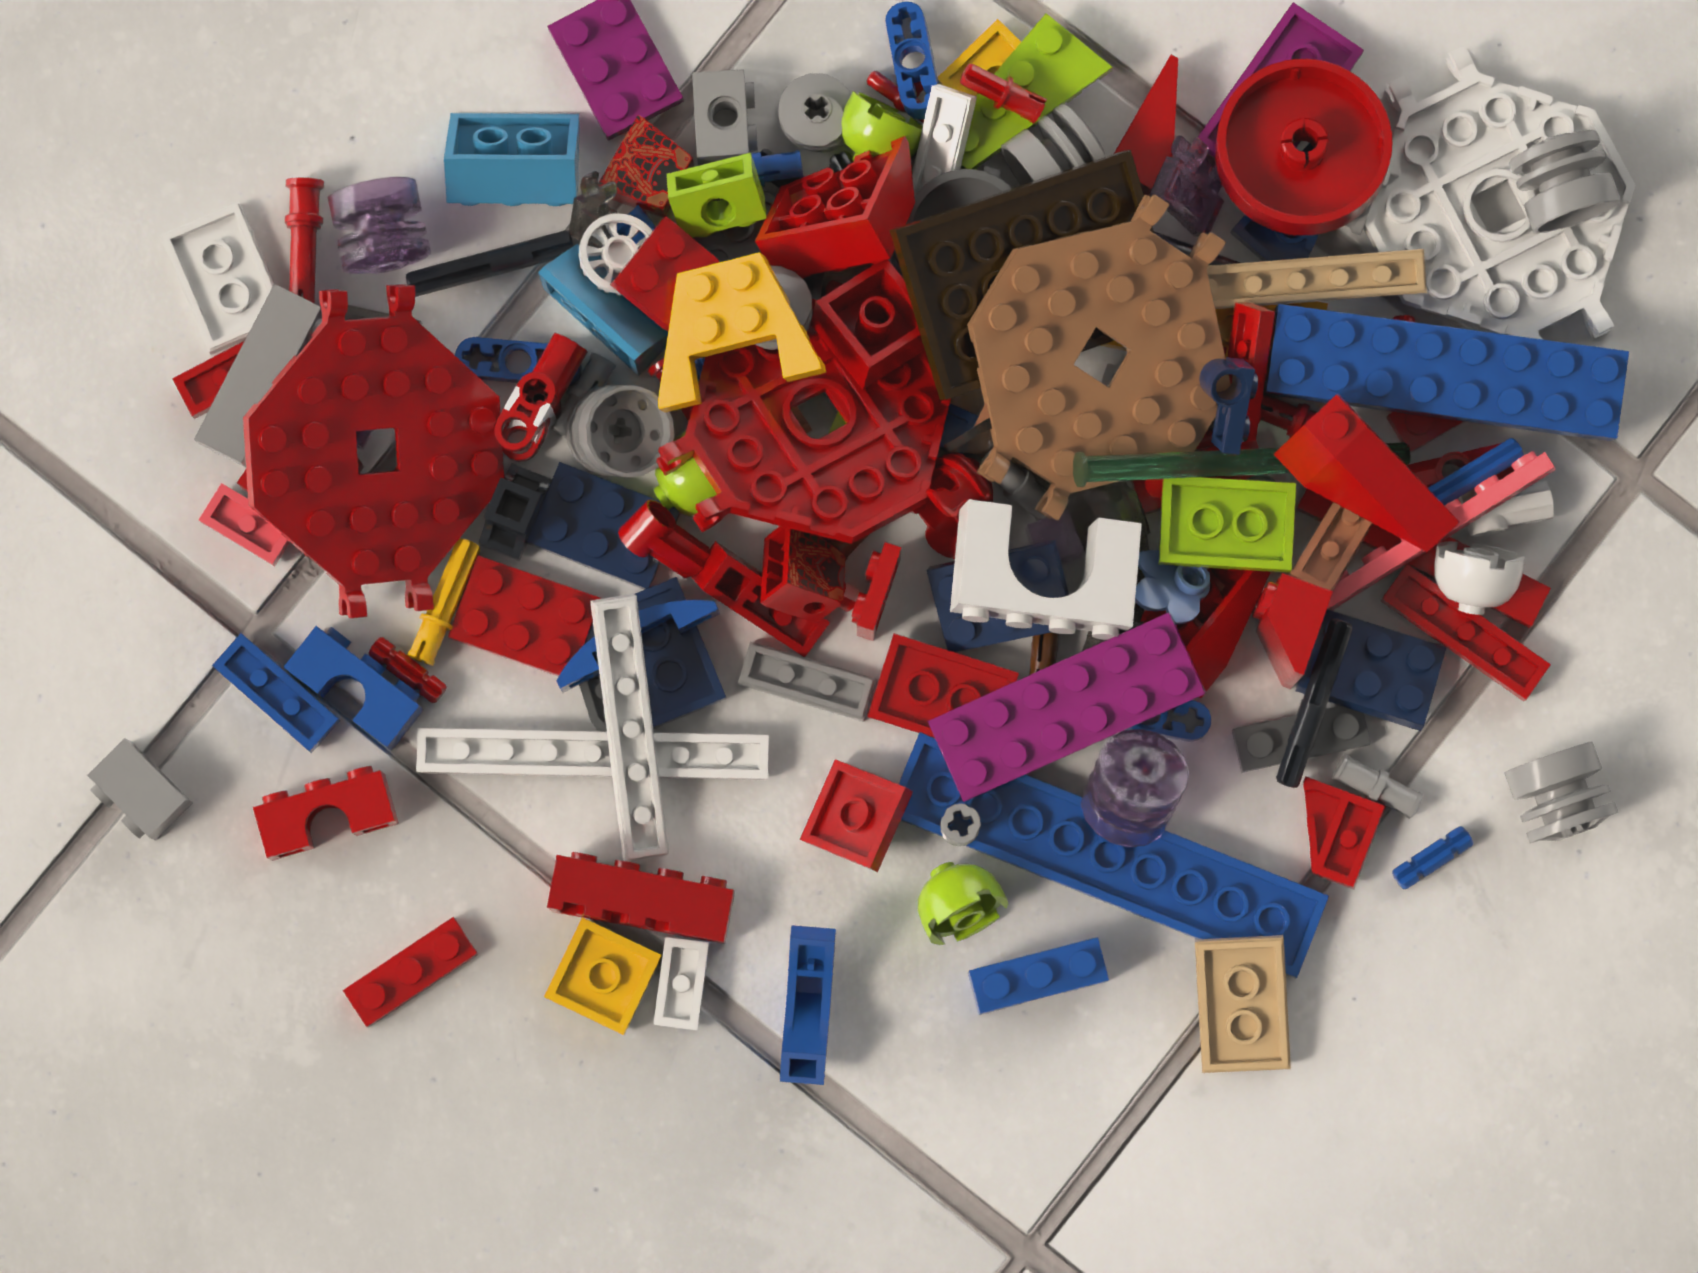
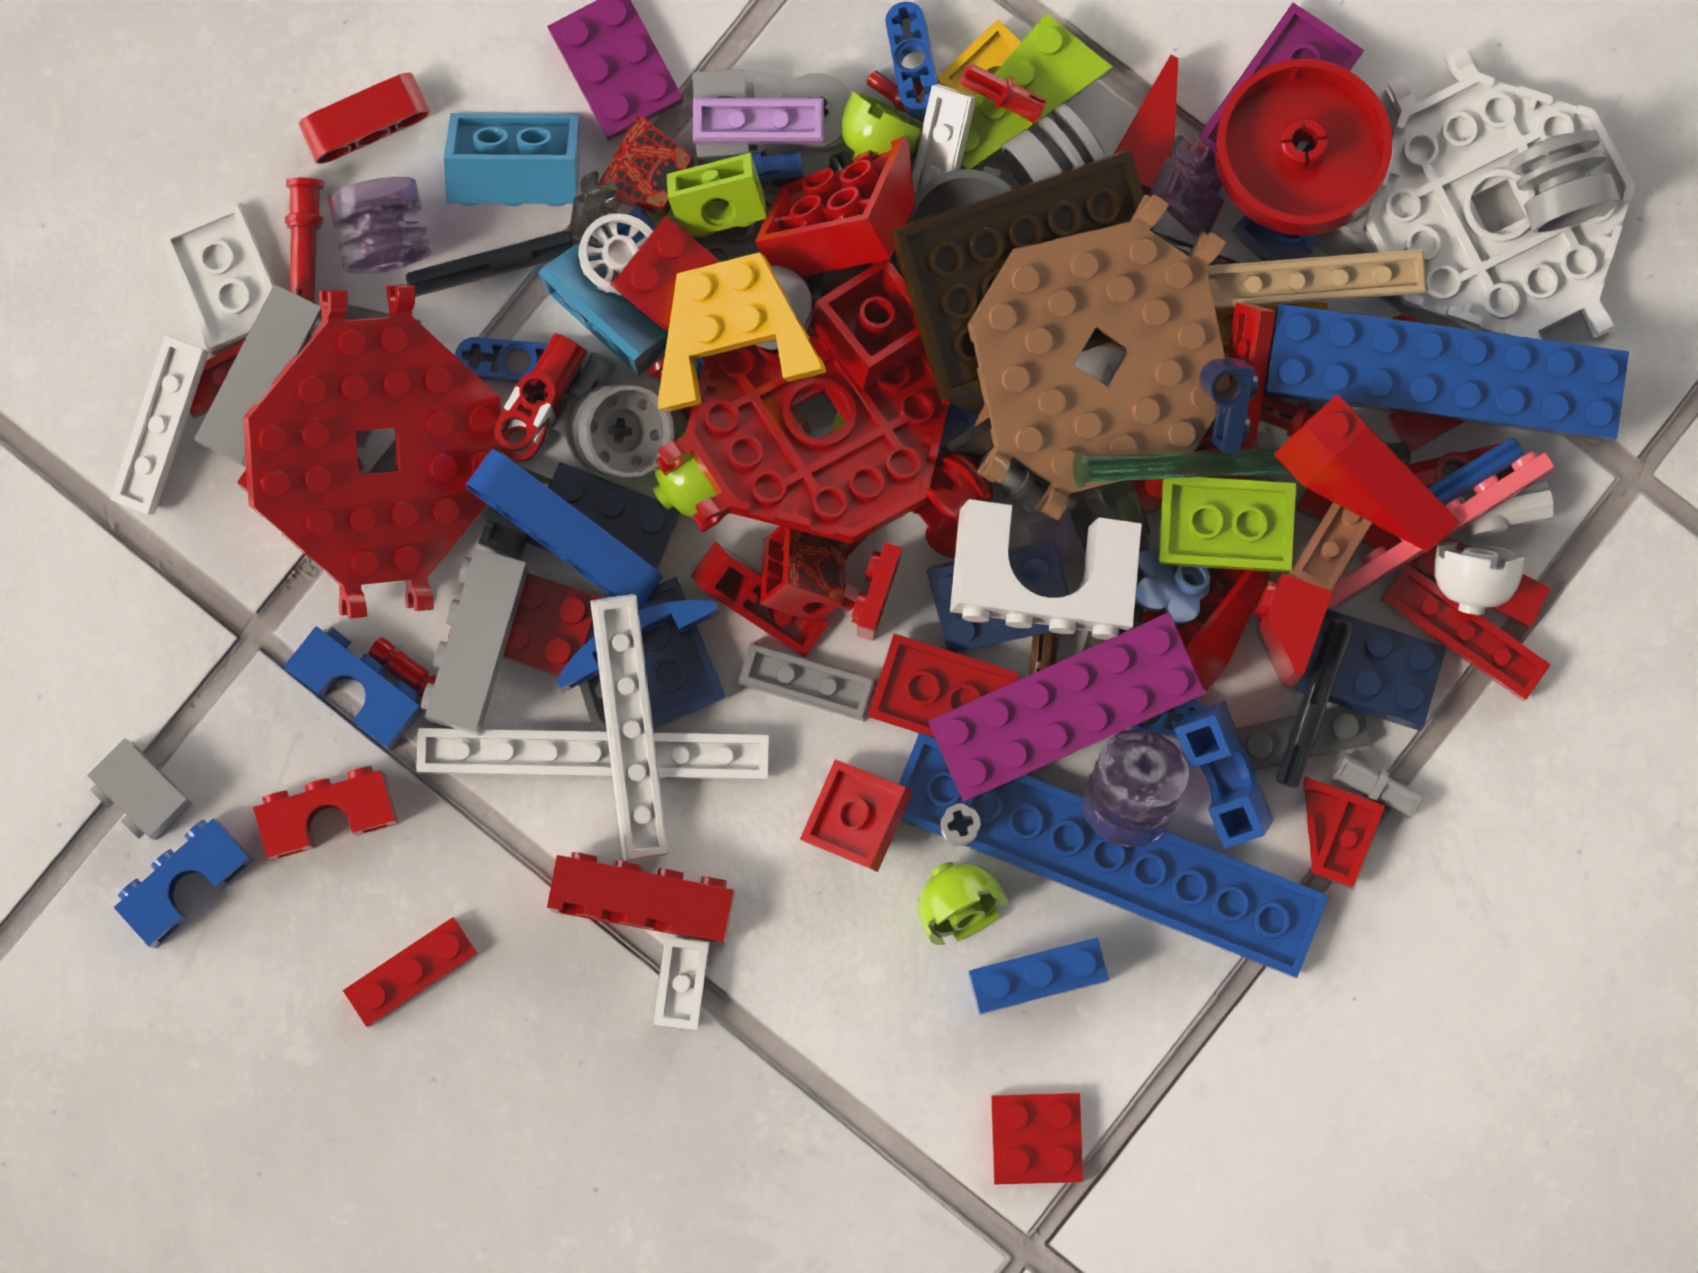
coral plate [199,483,290,567] -> none
blue plate [212,633,341,753] -> none
yellow axle [407,538,481,666] -> none
yellow plate [544,917,662,1035] -> none
red piece [618,499,710,579] -> none
blue arch [780,925,836,1085] -> none
tan tile [1195,935,1291,1073] -> none
blue axle [1392,826,1473,889] -> none
light grey wheel [1504,742,1618,843] -> none
none -> white plate [110,335,210,514]
none -> blue arch [114,818,254,949]
none -> red beam [298,72,430,164]
none -> light grey brick [421,548,529,736]
none -> blue beam [466,449,663,610]
none -> lavender tile [693,98,824,145]
none -> red plate [991,1093,1083,1185]
none -> blue arch [1174,700,1274,849]

